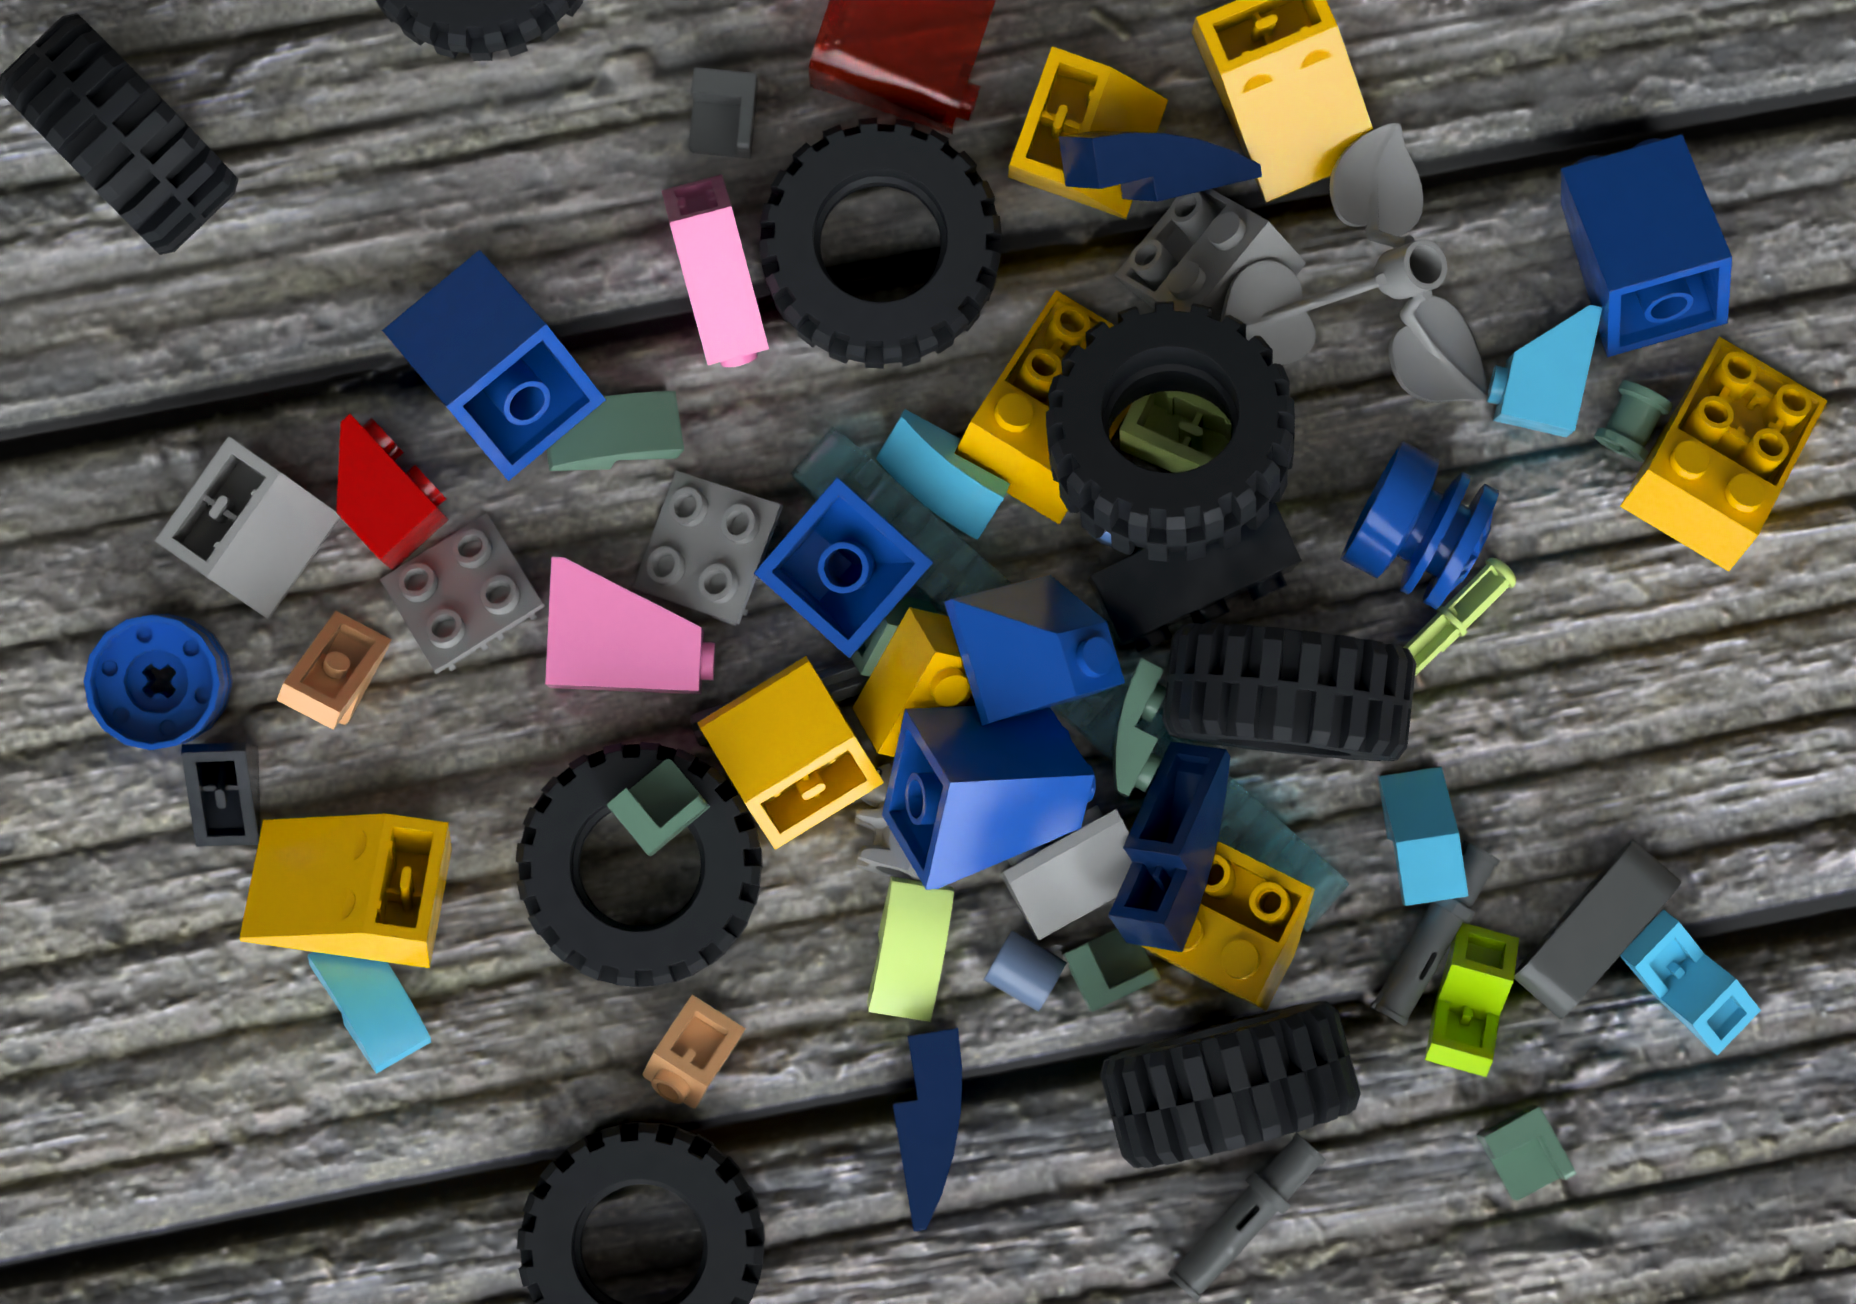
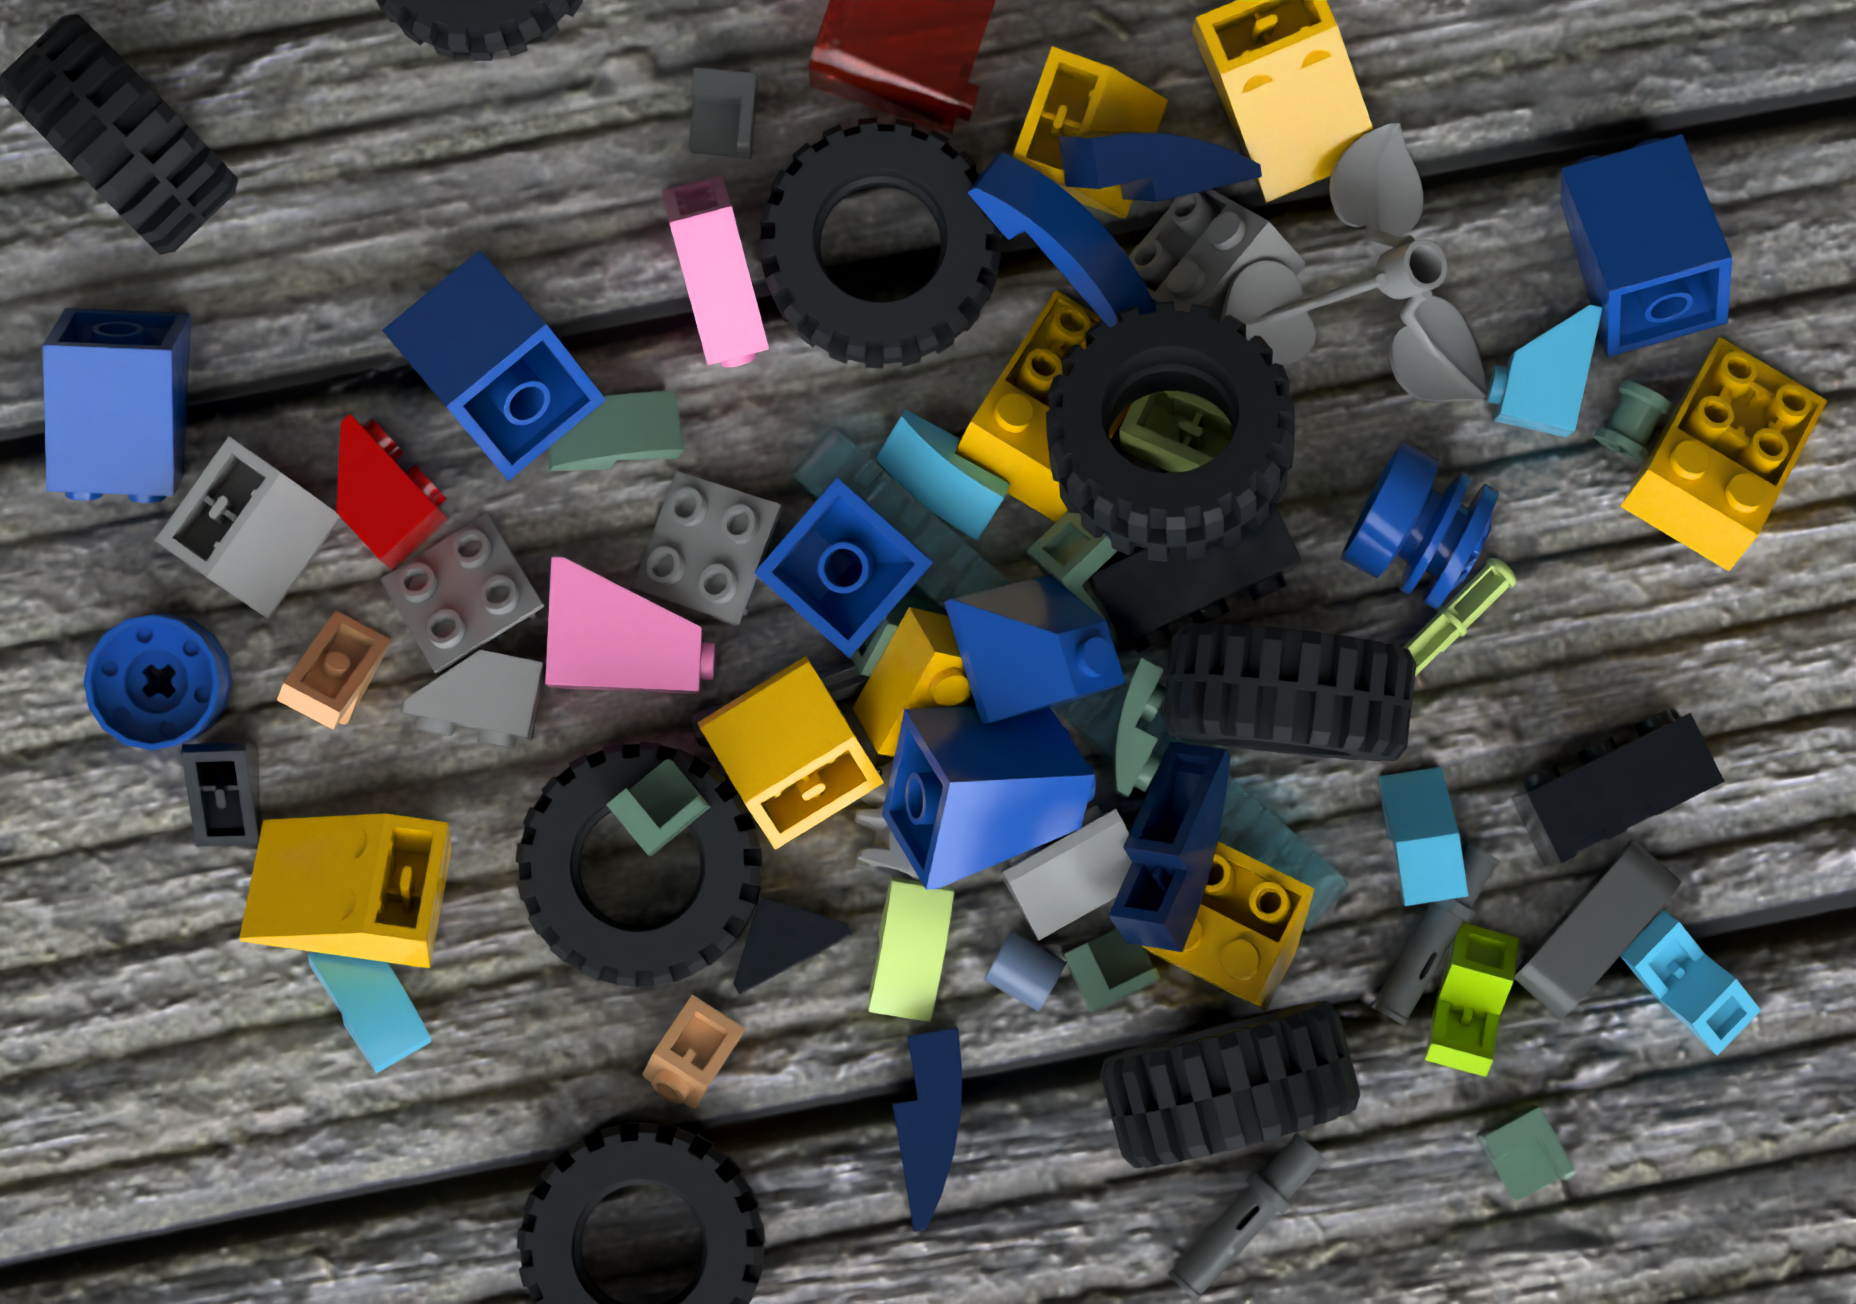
none -> slope [43,308,191,503]
none -> light grey slope [402,650,546,749]
none -> black slope [733,897,853,995]
none -> blue slope [967,152,1155,328]
none -> sand green panel [1026,511,1118,615]
none -> black wedge [1511,708,1725,867]

